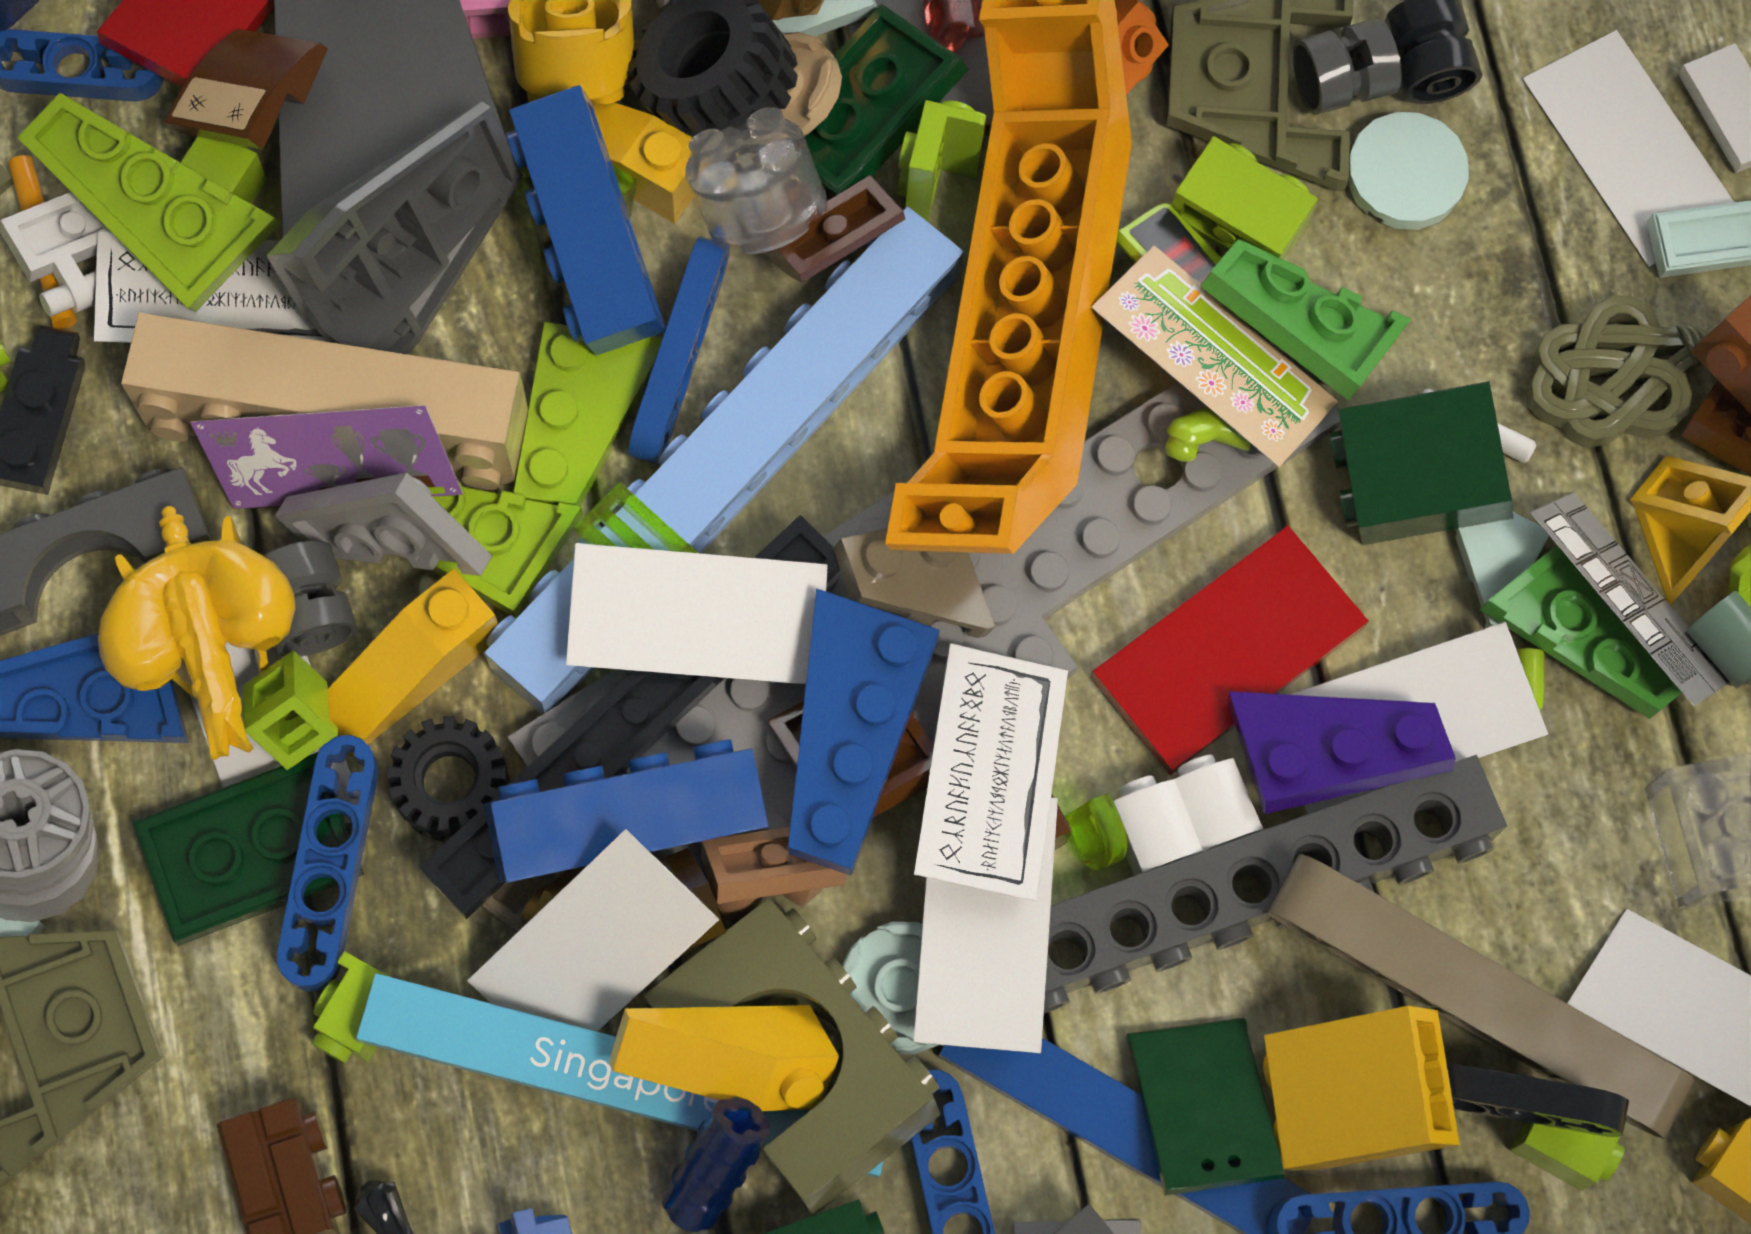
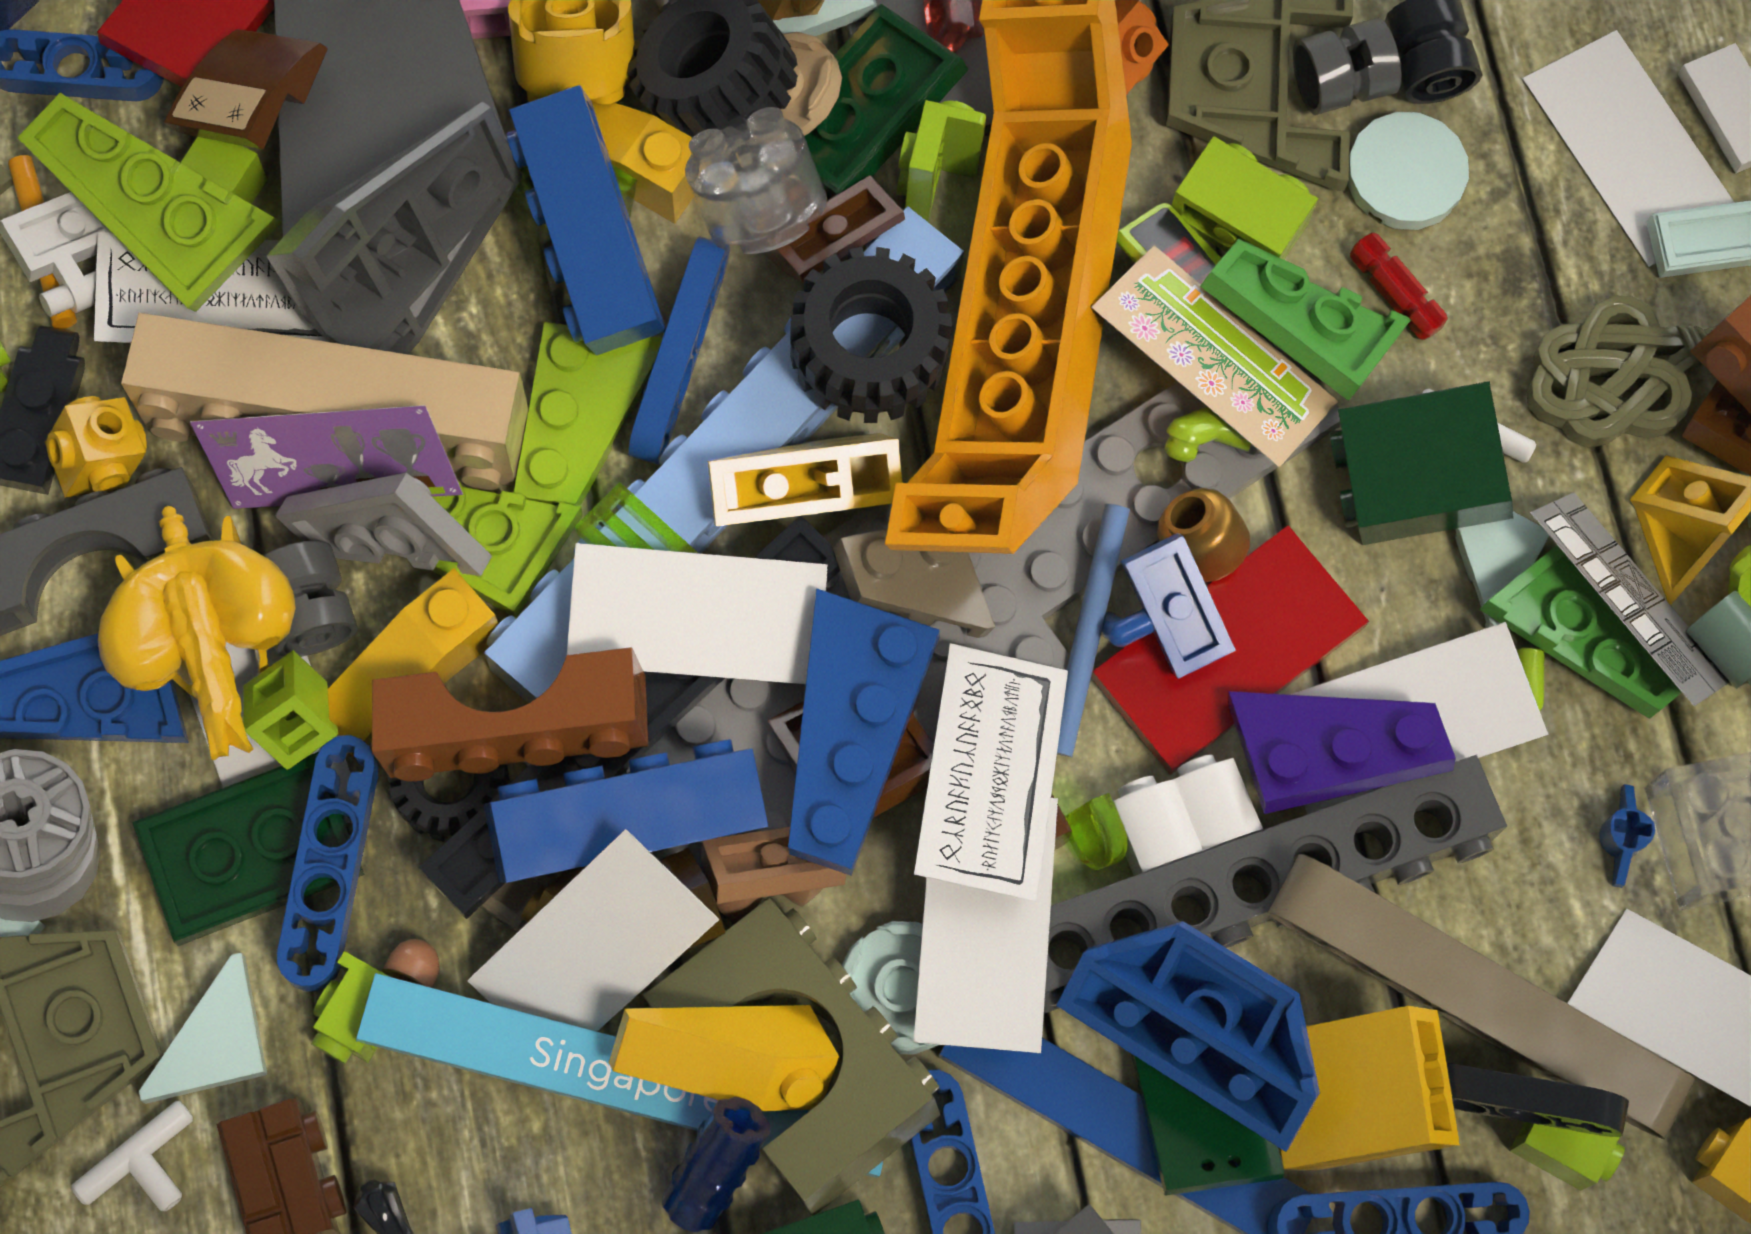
none -> yellow brick [45,396,147,498]
none -> white piece [71,1101,193,1211]
none -> light aqua tile [139,953,267,1104]
none -> dark orange arch [372,647,648,781]
none -> nougat hinge [382,939,440,988]
none -> slope [707,433,902,526]
none -> black tyre [790,247,952,423]
none -> blue wedge [1056,921,1320,1152]
none -> medium blue bar [1057,504,1130,757]
none -> plate [1101,533,1236,679]
none -> pearl gold head [1157,488,1250,582]
none -> red axle [1350,232,1448,340]
none -> blue piece [1599,784,1656,888]

